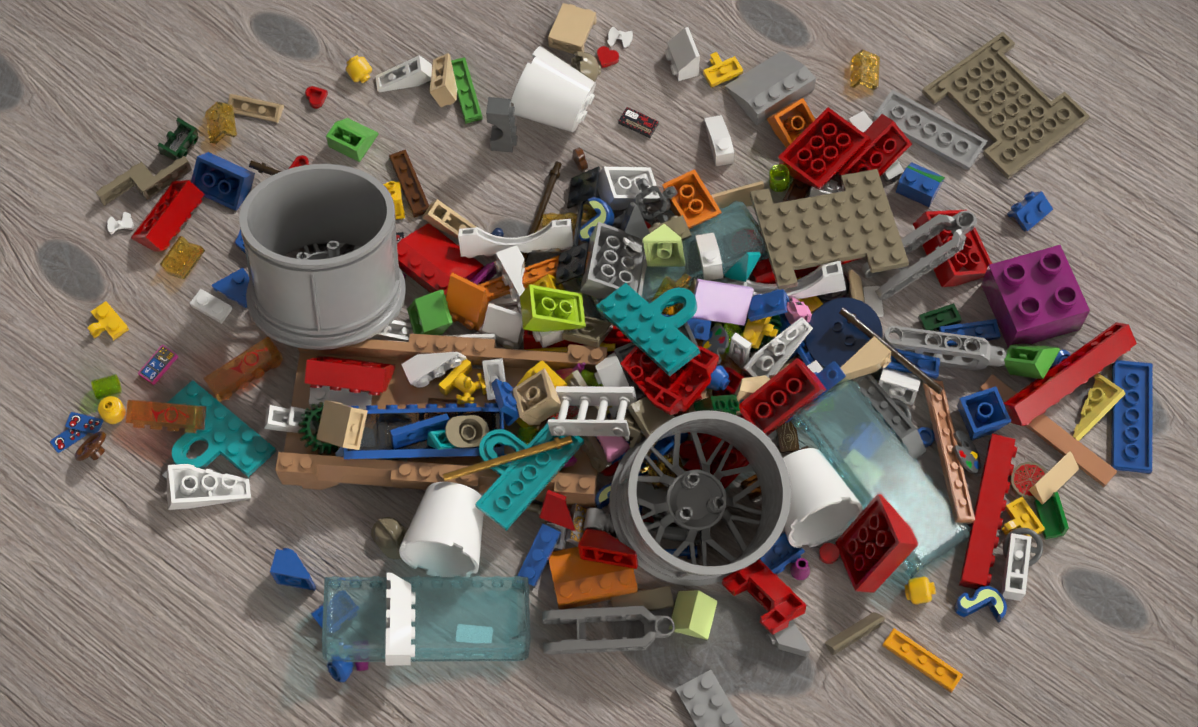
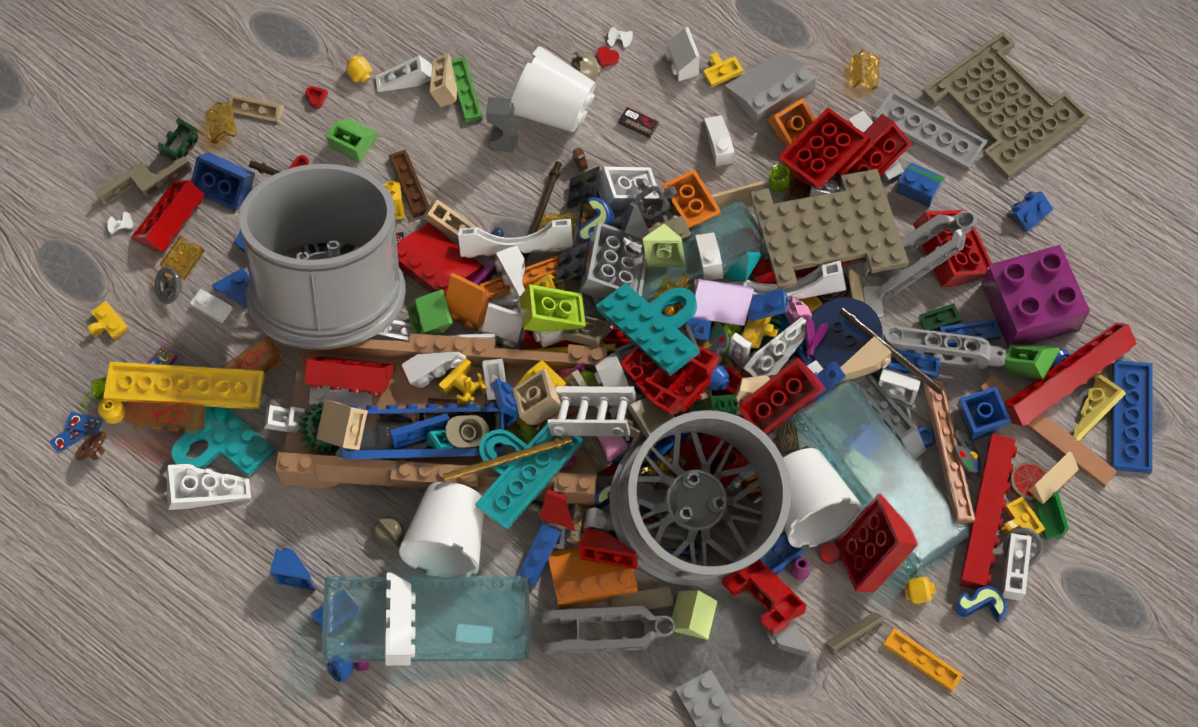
tan panel [548,3,597,54] -> none
none -> yellow plate [103,362,264,410]
none -> dark grey piece [155,266,182,304]
none -> magenta piece [805,318,828,360]

